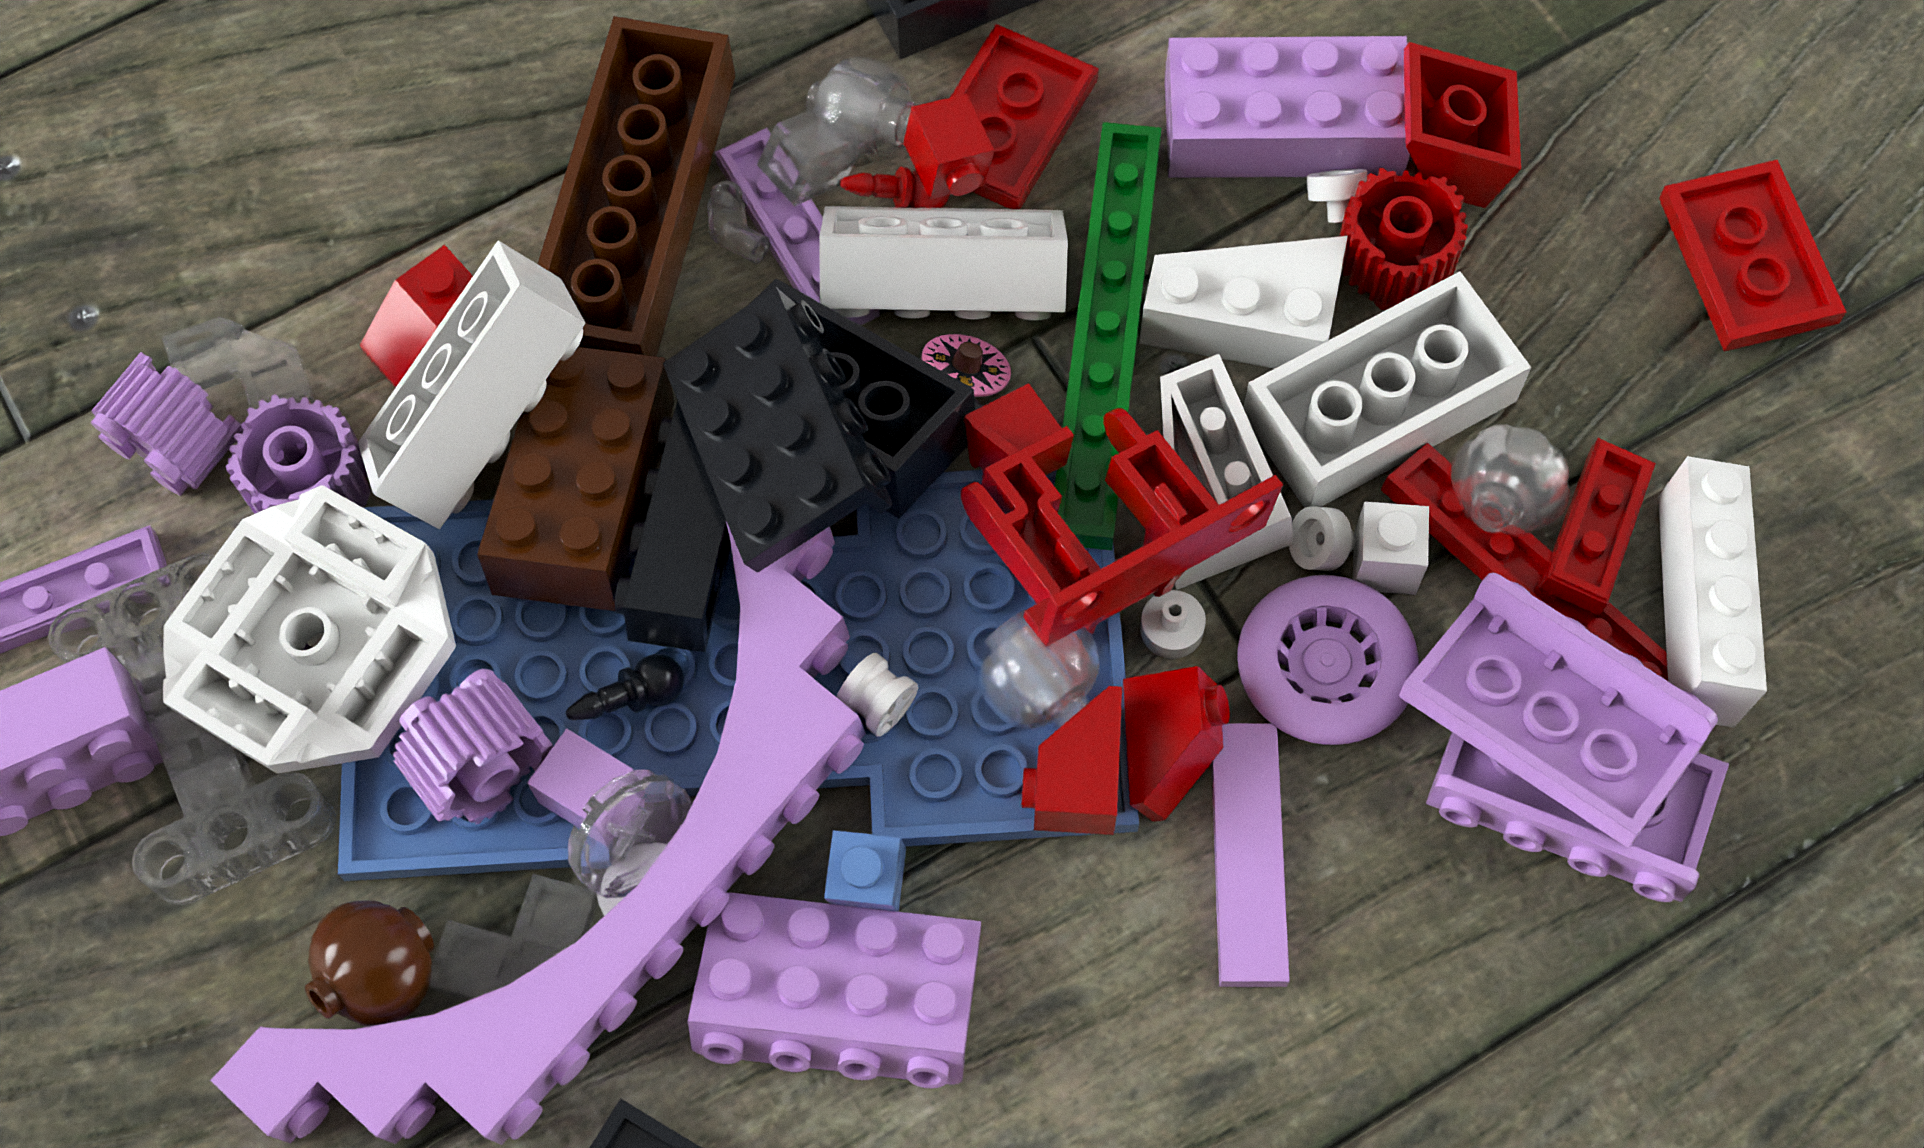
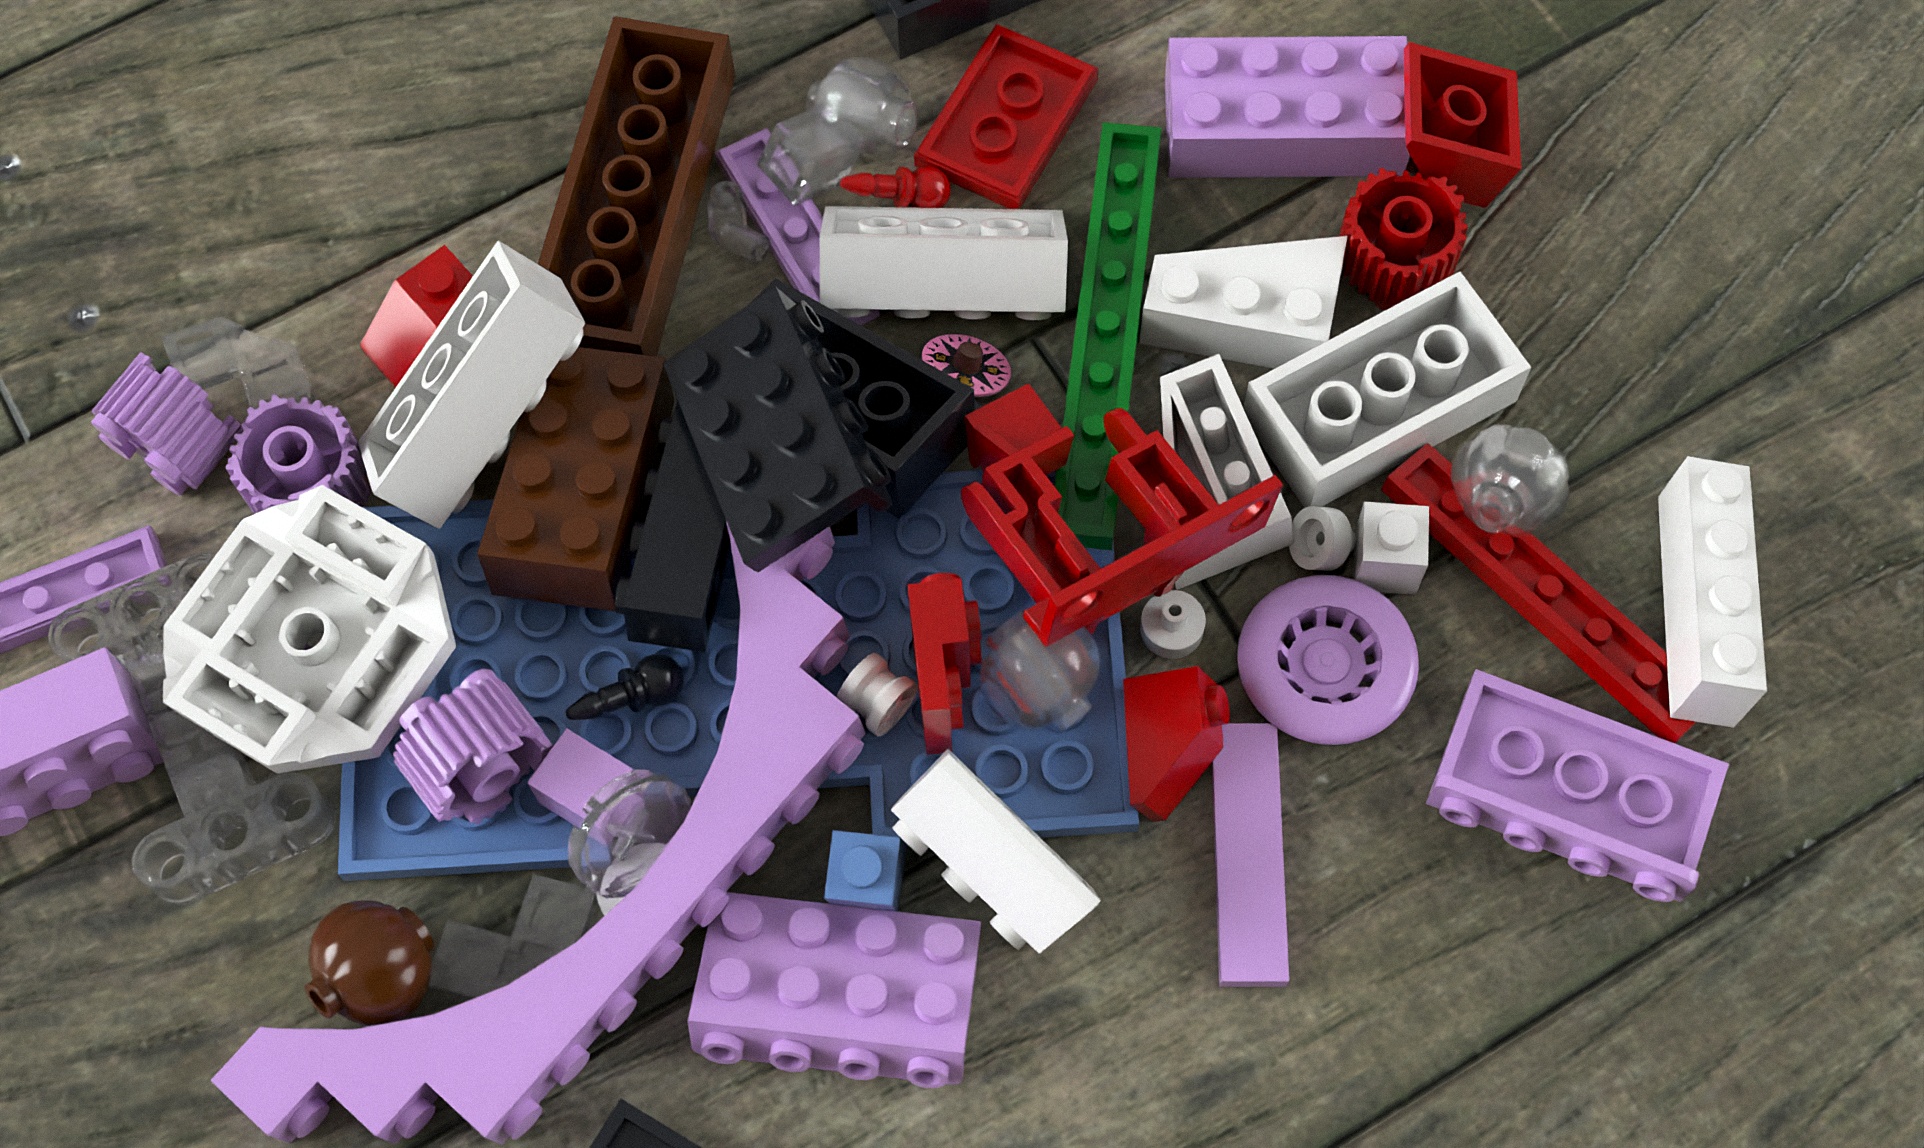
red brick [903,93,994,199] -> none
red slope [1021,686,1122,835] -> none
white tile [1307,169,1367,223] -> none
lavender bracket [1399,573,1718,849] -> none
red tile [1539,438,1656,616] -> none
red plate [1659,159,1846,352] -> none
none -> white slope [891,749,1101,954]
none -> red plate [907,573,982,755]

